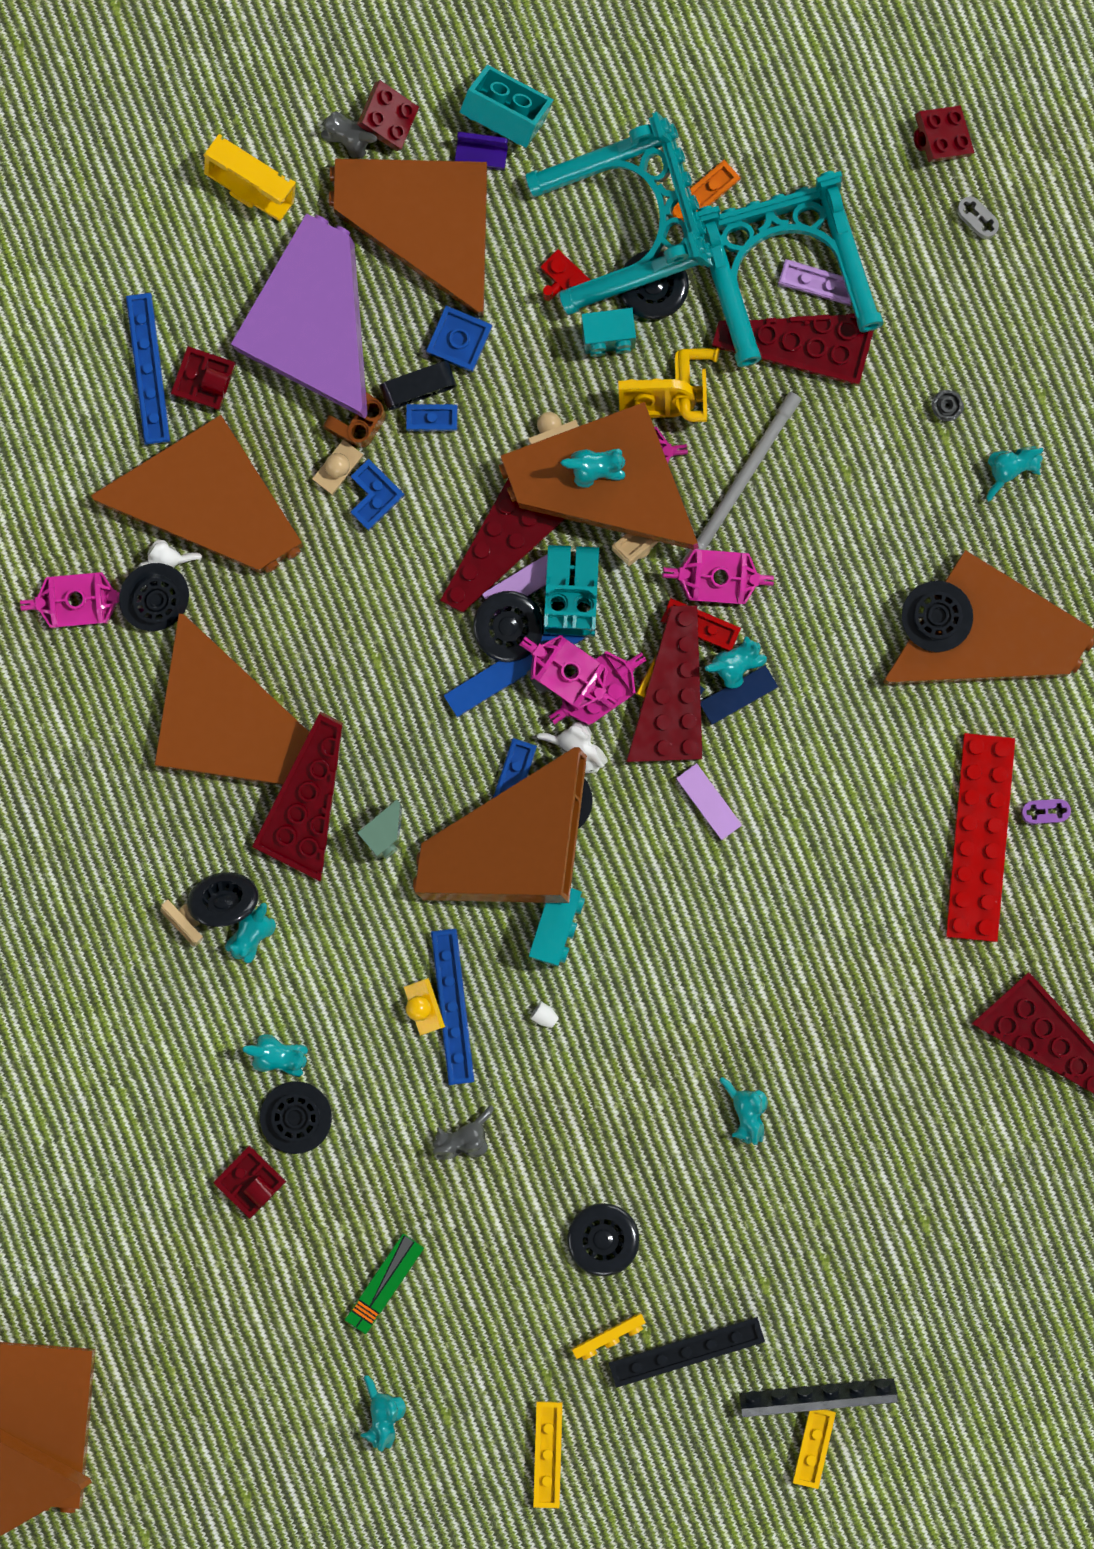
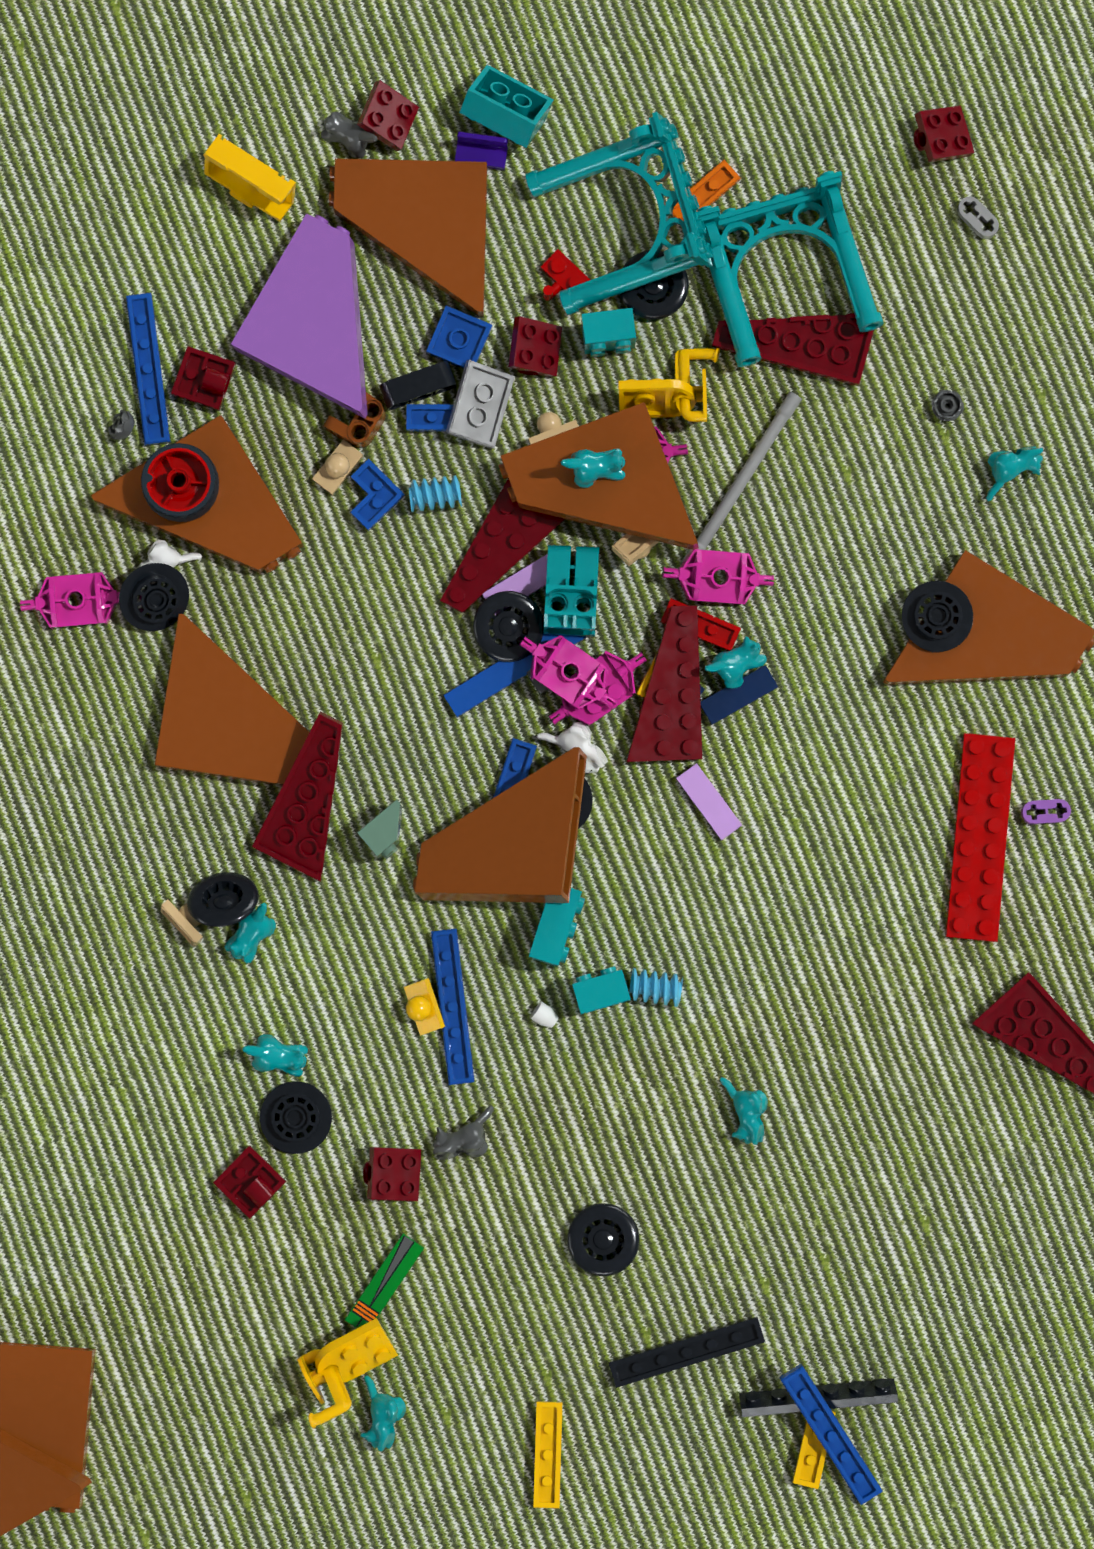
yellow plate [572,1312,646,1361] -> none
lavender tile [778,259,851,306] -> none
none -> dark grey plate [108,410,135,440]
none -> red wheel [141,443,219,522]
none -> yellow plate [297,1318,398,1428]
none -> dark red plate [363,1147,421,1201]
none -> medium azure piece [409,475,462,512]
none -> light grey tile [446,360,515,449]
none -> dark red plate [508,316,562,377]
none -> teal brick [572,966,631,1015]
none -> medium azure piece [629,968,683,1007]
none -> blue tile [779,1364,883,1505]

